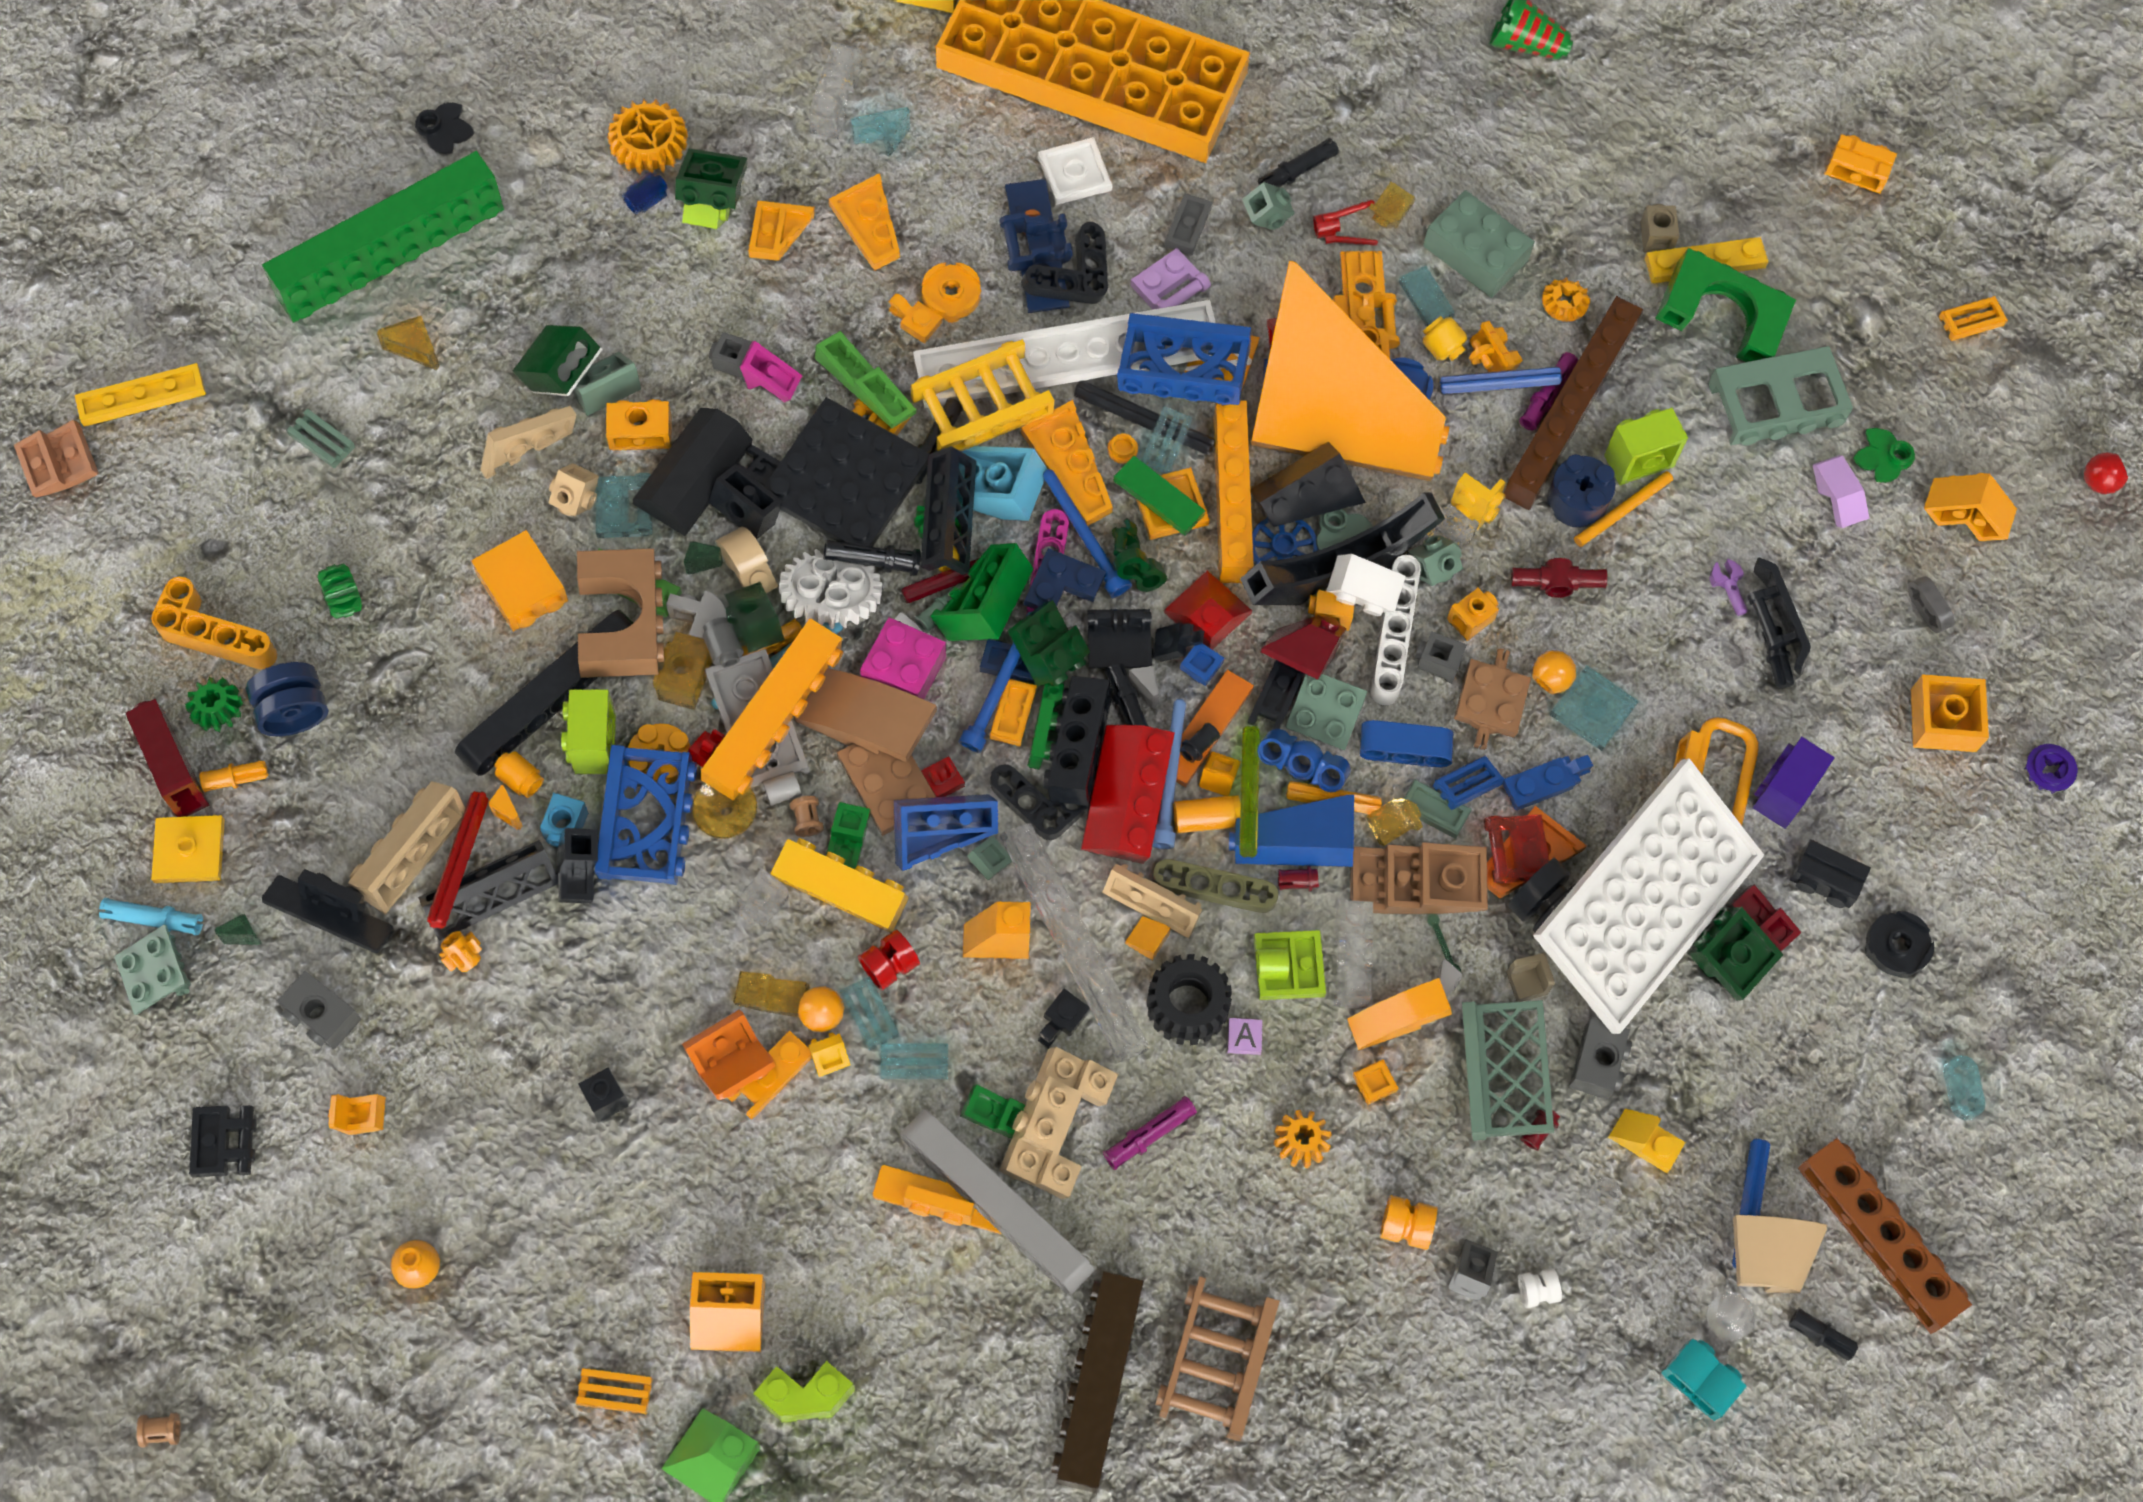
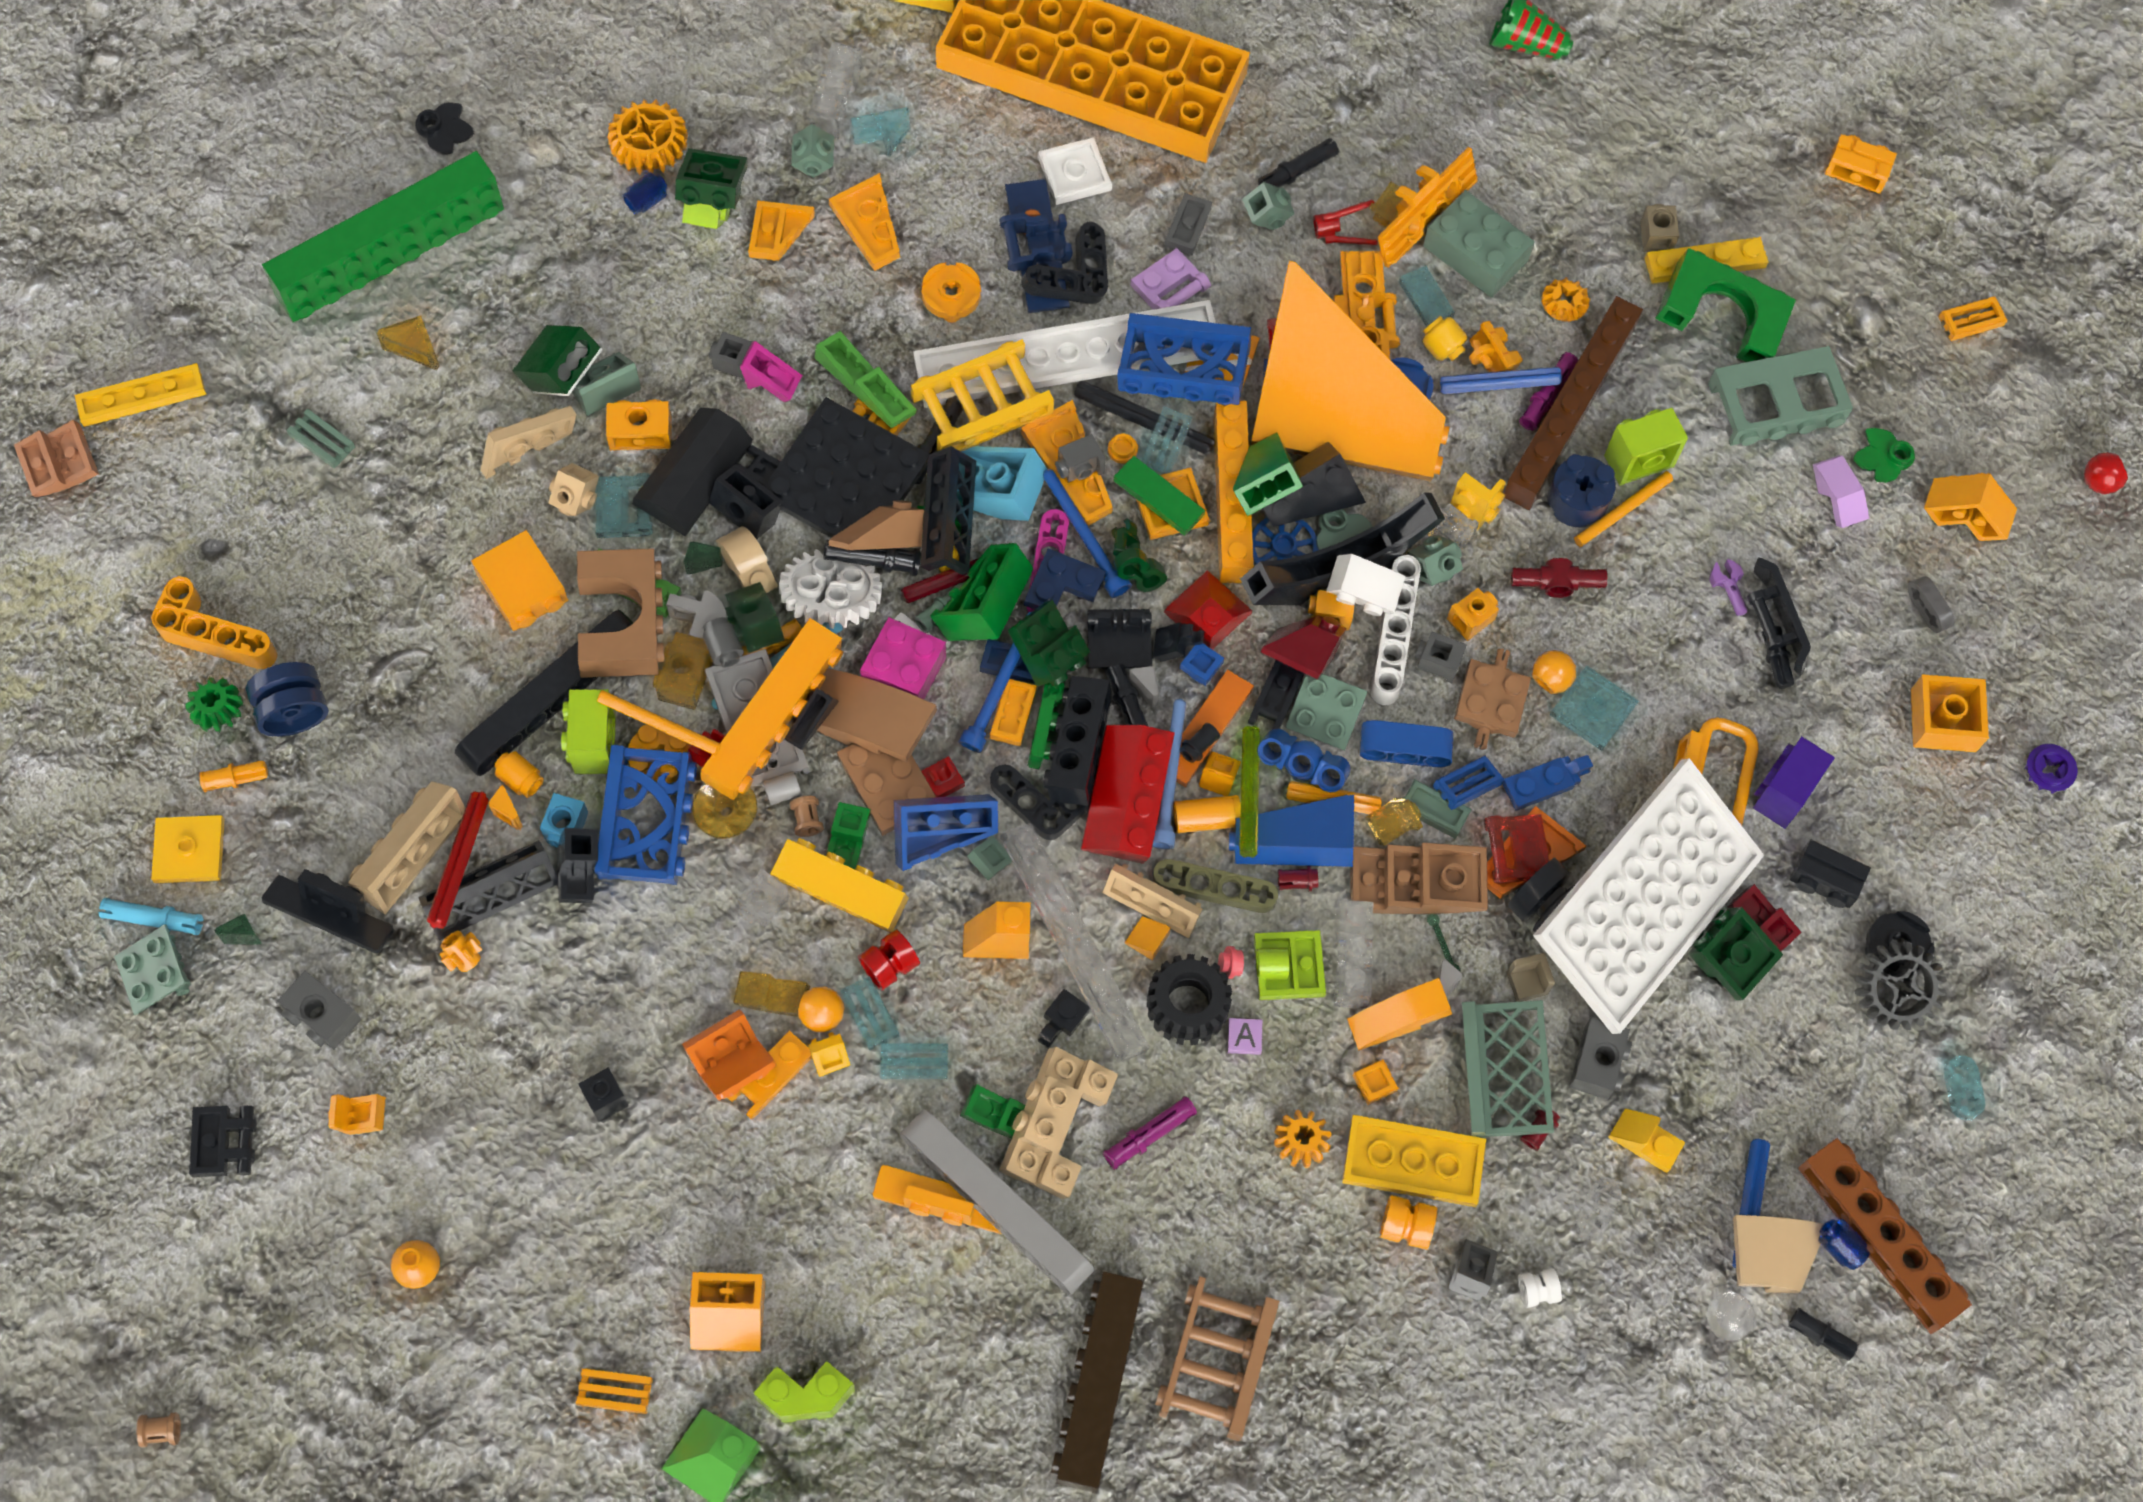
dark red slope [125,699,210,817] -> none
green gear [317,563,362,619] -> none
light orange plate [888,293,943,344] -> none
teal brick [1661,1338,1747,1421] -> none
none -> light orange bar [597,690,721,755]
none -> black piece [785,688,839,750]
none -> sand green brick [791,124,834,178]
none -> medium nougat slope [829,500,924,550]
none -> dark grey brick [1055,434,1106,482]
none -> coral plate [1218,946,1244,979]
none -> green slope [1233,432,1303,516]
none -> yellow plate [1342,1115,1486,1207]
none -> light orange piece [1378,147,1478,268]
none -> clear blue brick [1818,1219,1870,1270]
none -> dark grey gear [1855,941,1947,1031]

